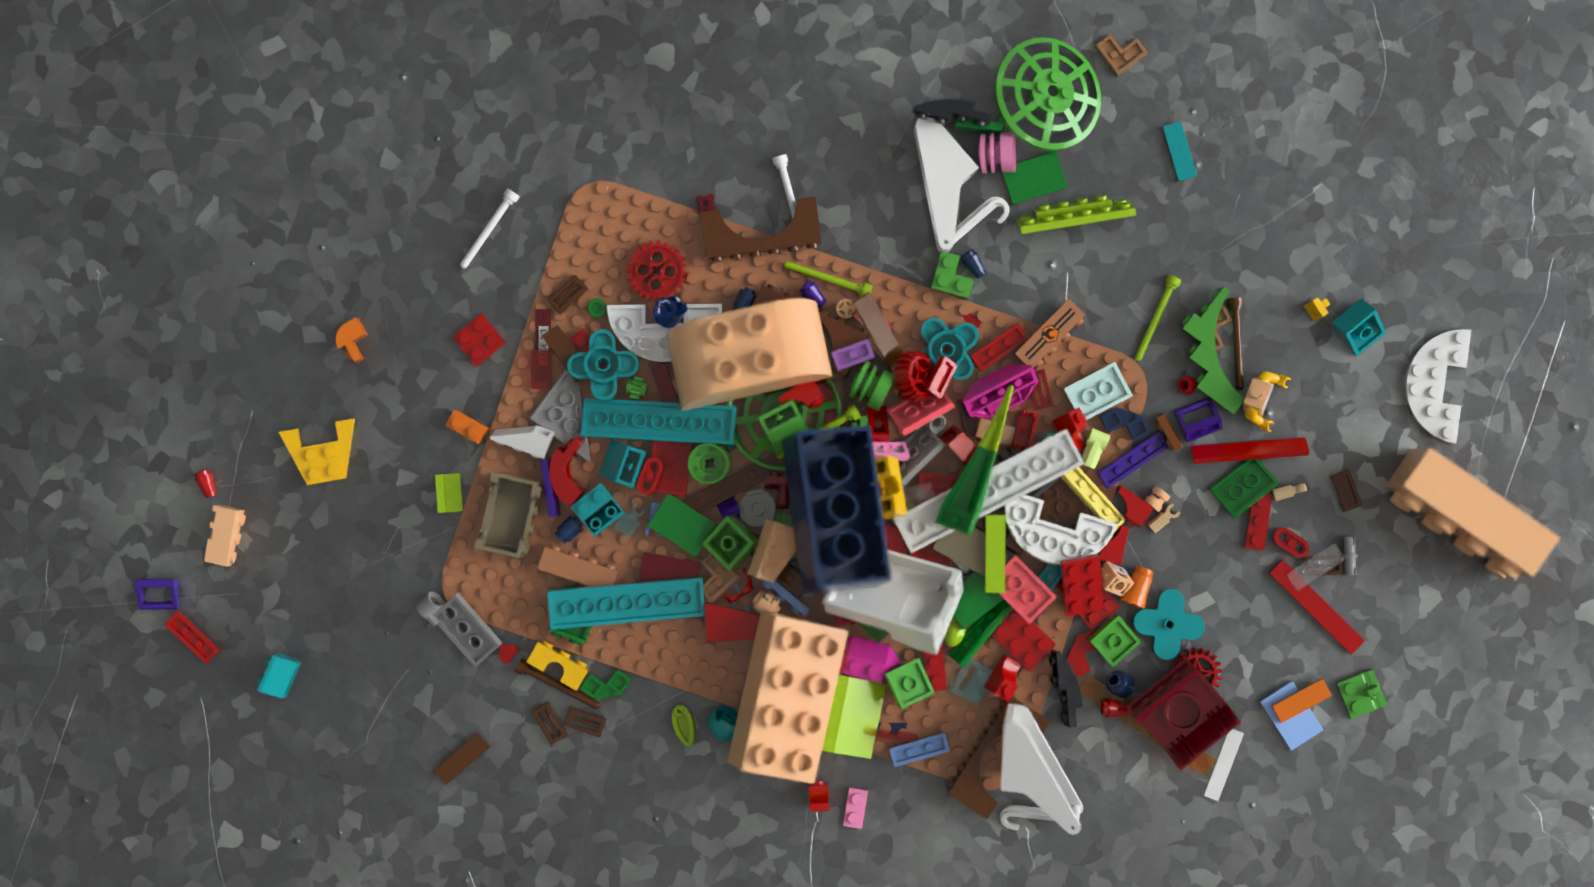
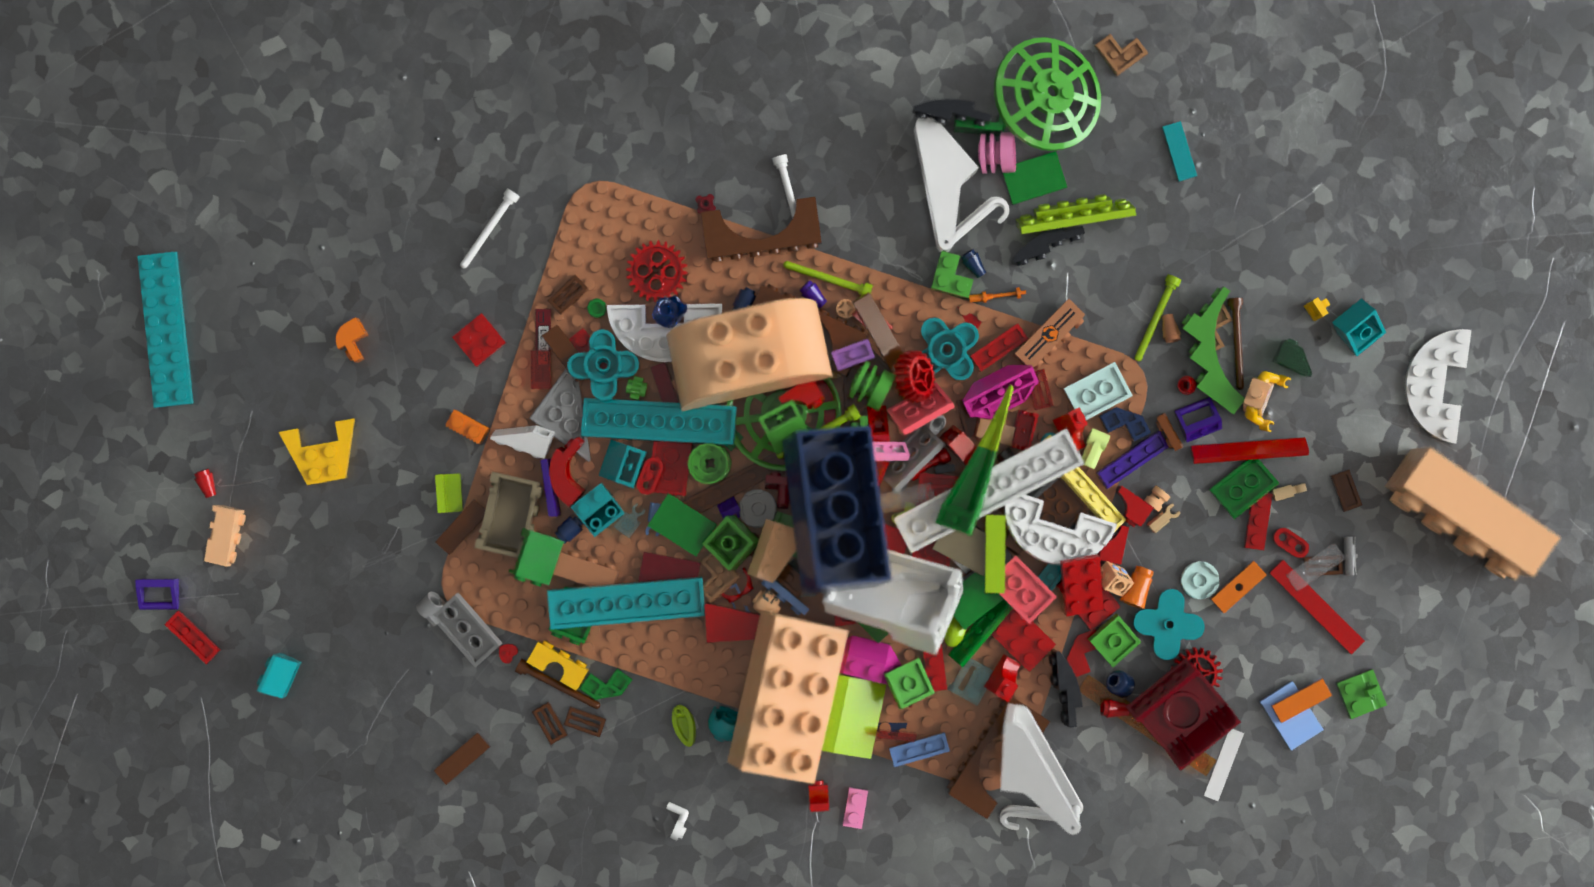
yellow arch [875,456,907,519] -> none
tile [924,355,957,399] -> none
none -> teal plate [137,252,194,408]
none -> reddish brown tile [435,499,486,555]
none -> green panel [509,528,564,587]
none -> white plate [666,802,689,841]
none -> red piece [911,448,951,481]
none -> black tile [934,464,955,474]
none -> orange piece [969,287,1026,303]
none -> black slope [1011,226,1085,266]
none -> nougat cone [1162,314,1182,343]
none -> light aqua tile [1180,561,1219,599]
none -> orange tile [1211,561,1267,613]
none -> clear green slope [1272,338,1312,377]

